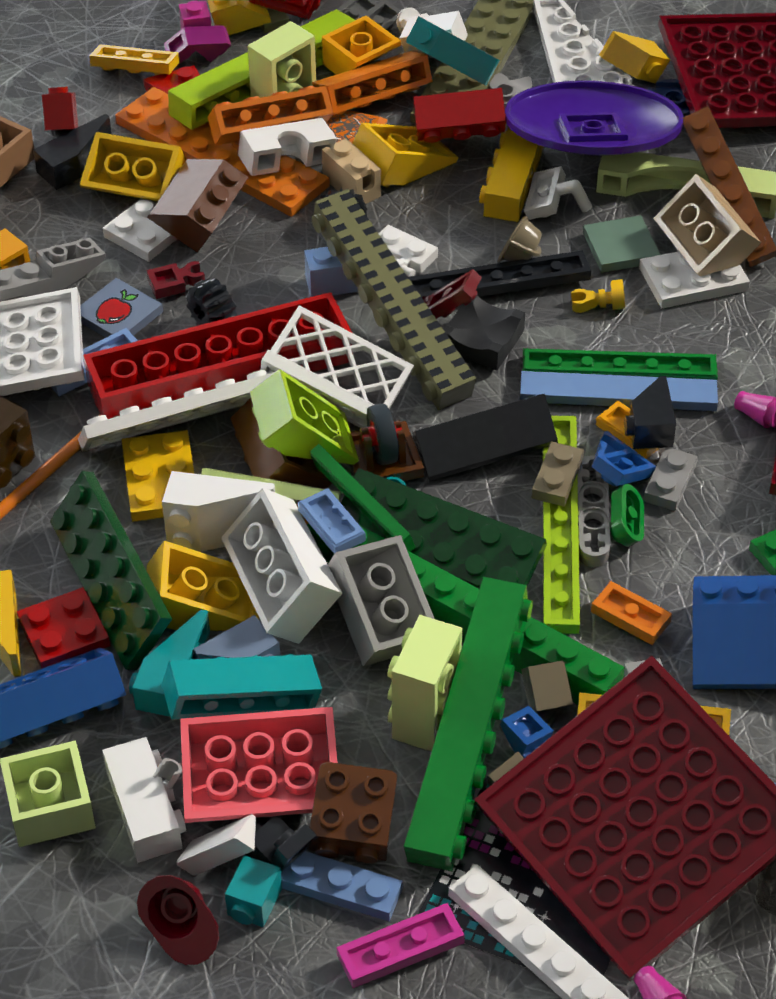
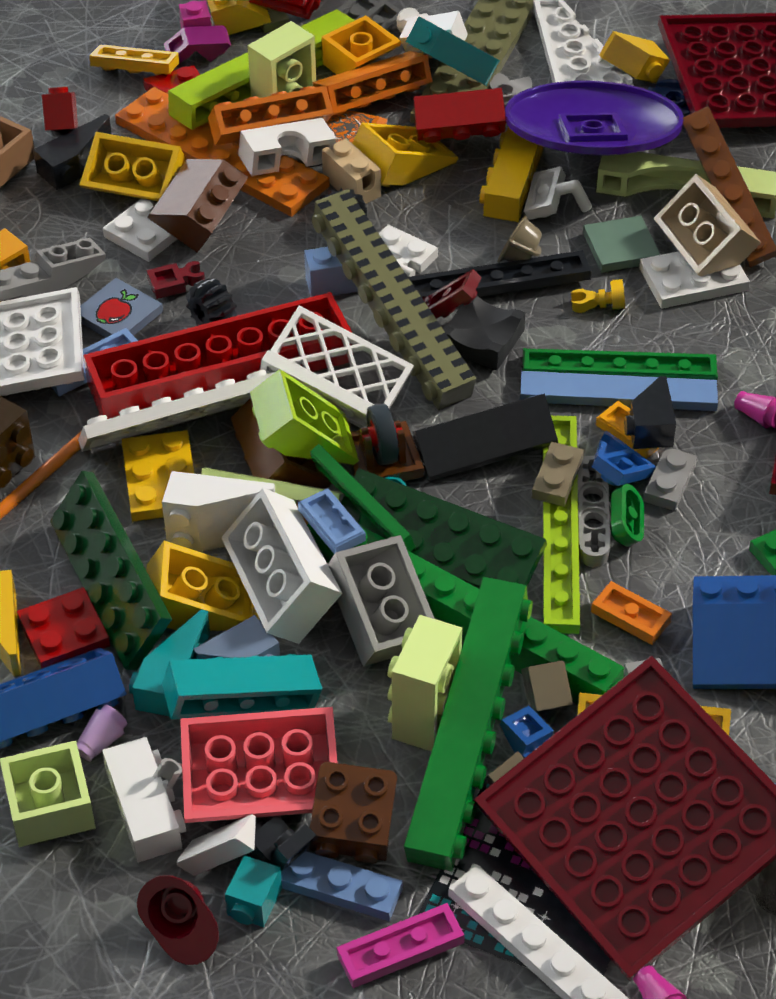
none -> lavender cone [77,705,127,762]

